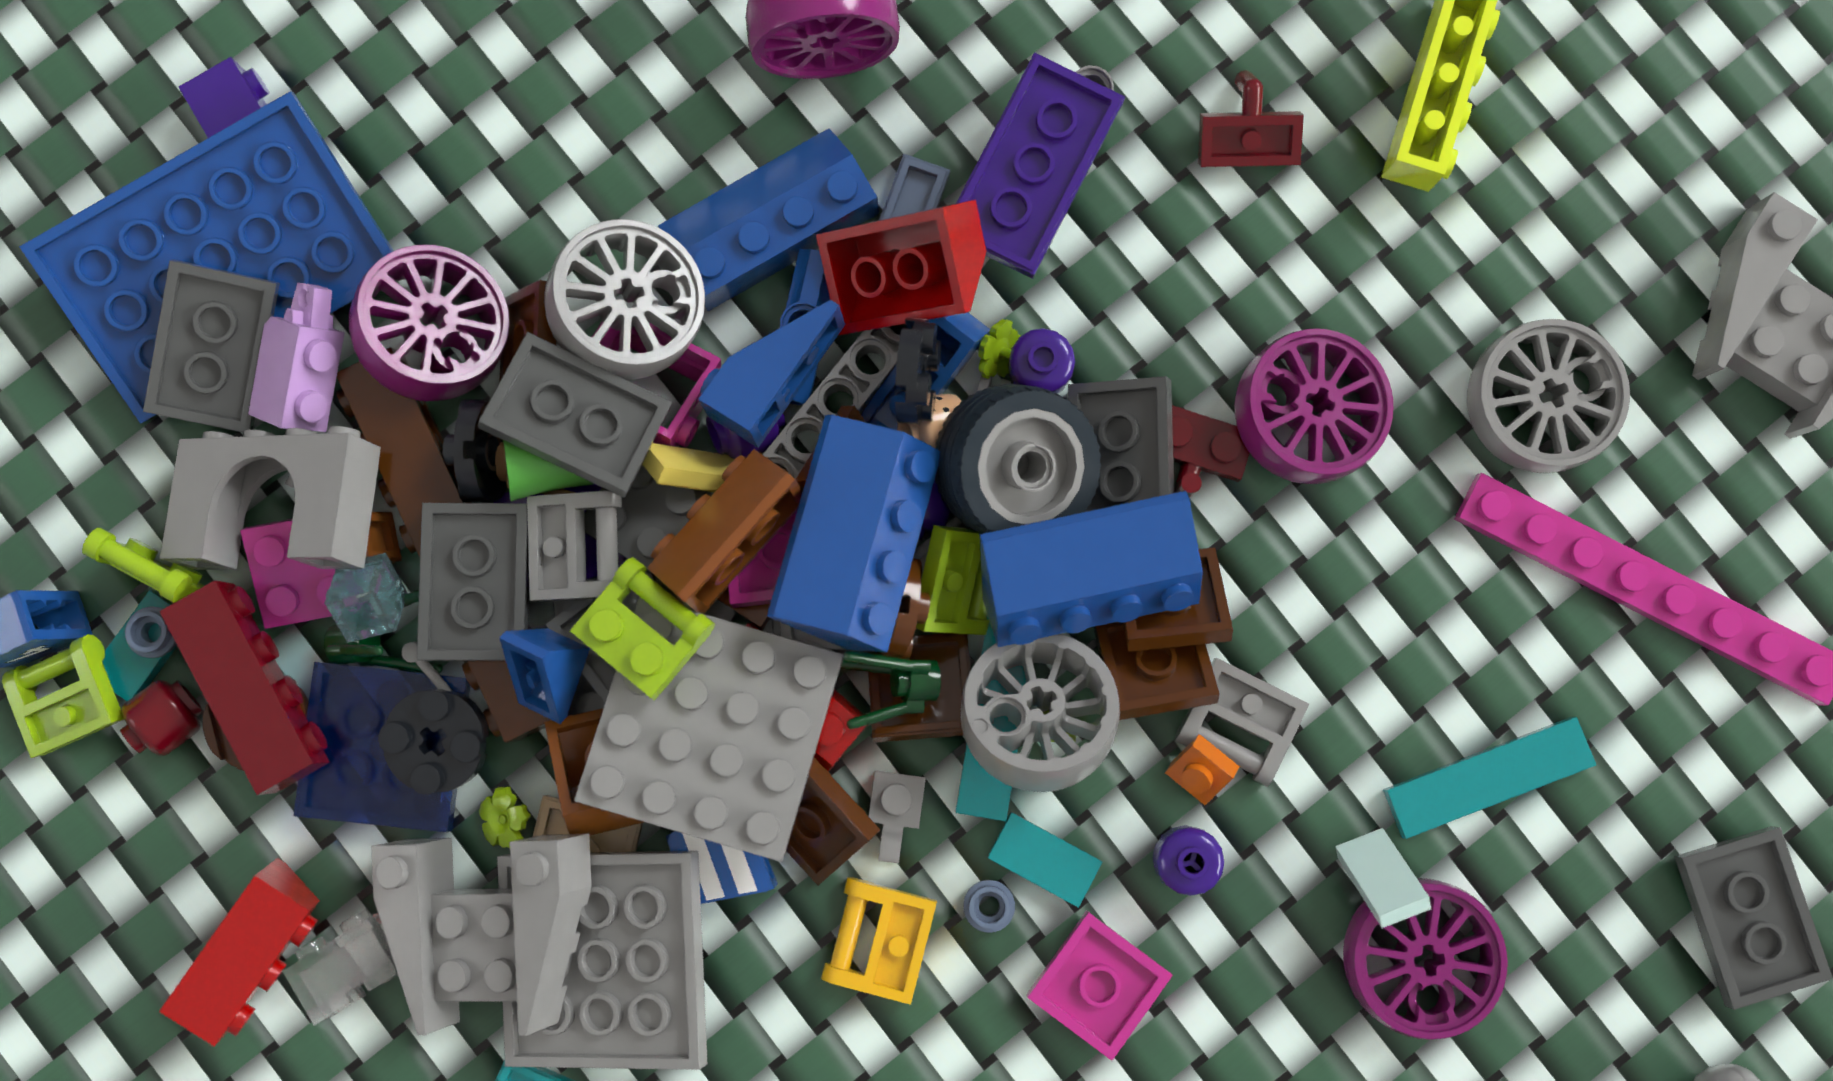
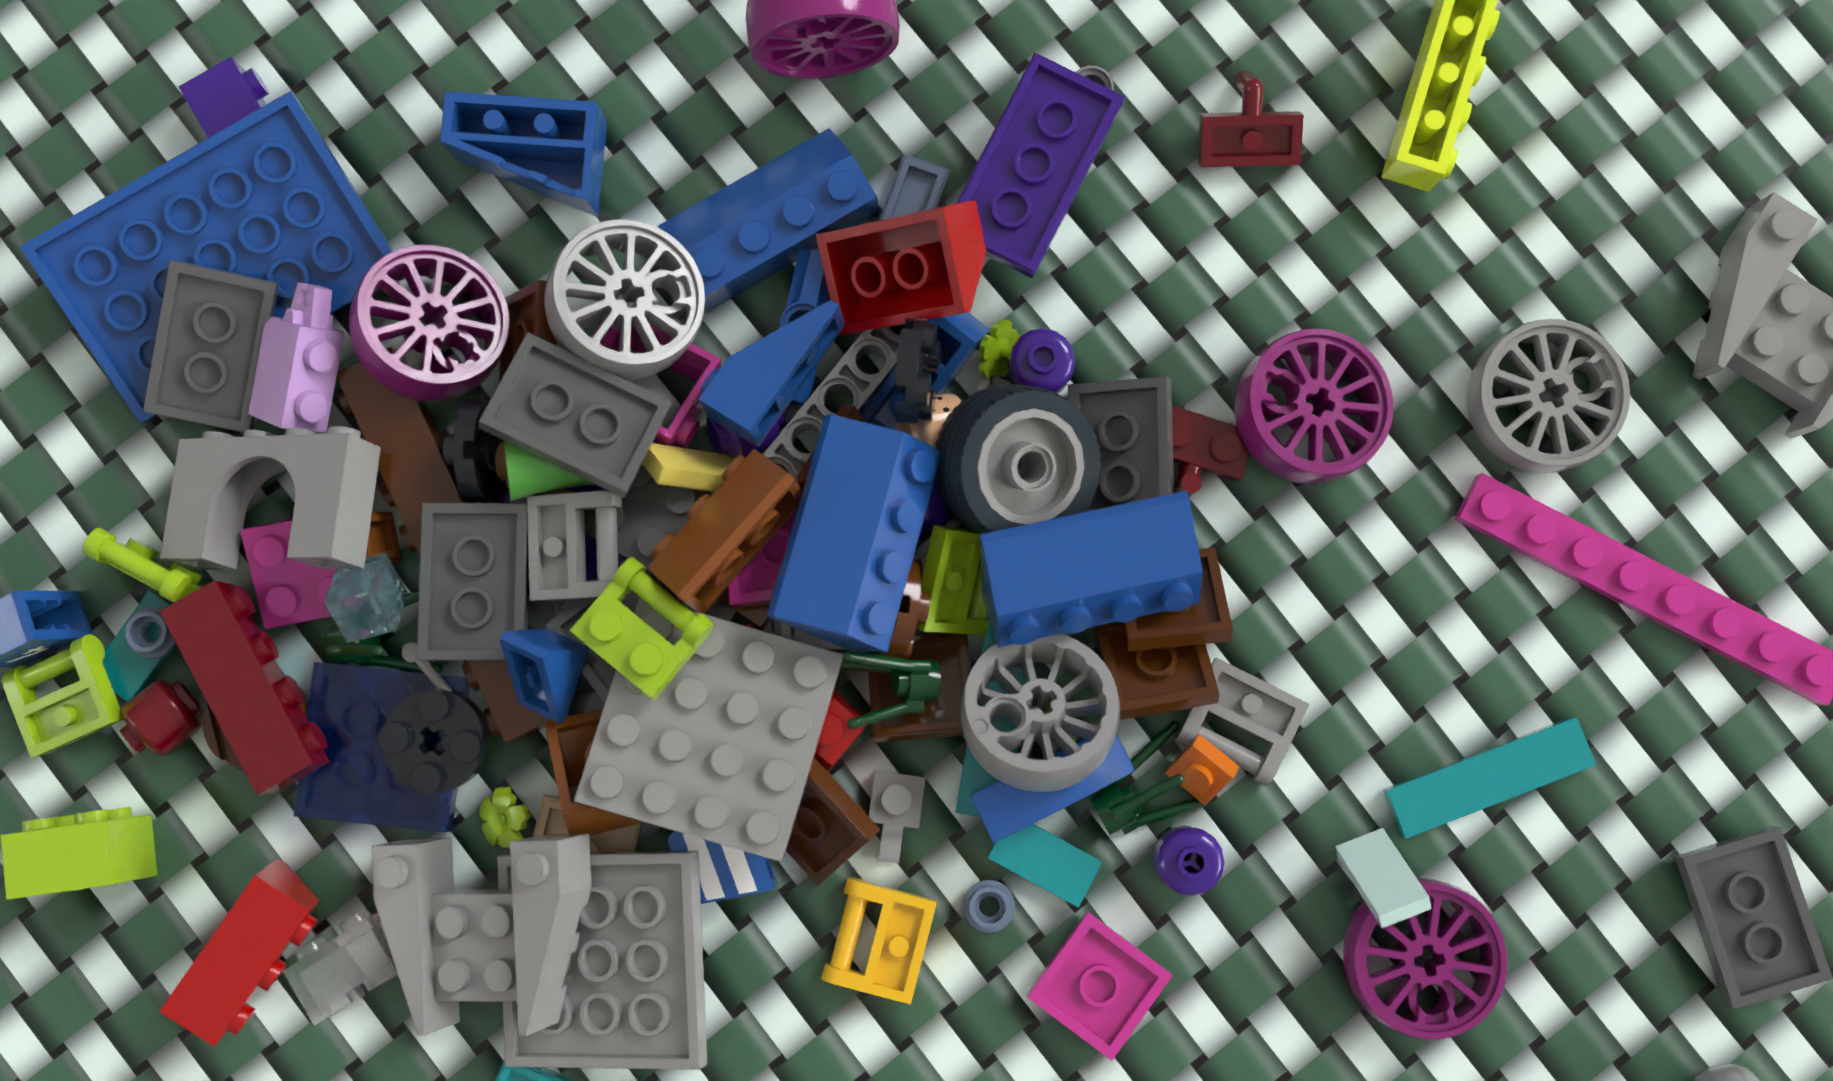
none -> lime brick [0,807,158,900]
none -> blue wedge [440,91,607,218]
none -> blue slope [970,732,1135,843]
none -> dark green plant [1090,721,1209,836]

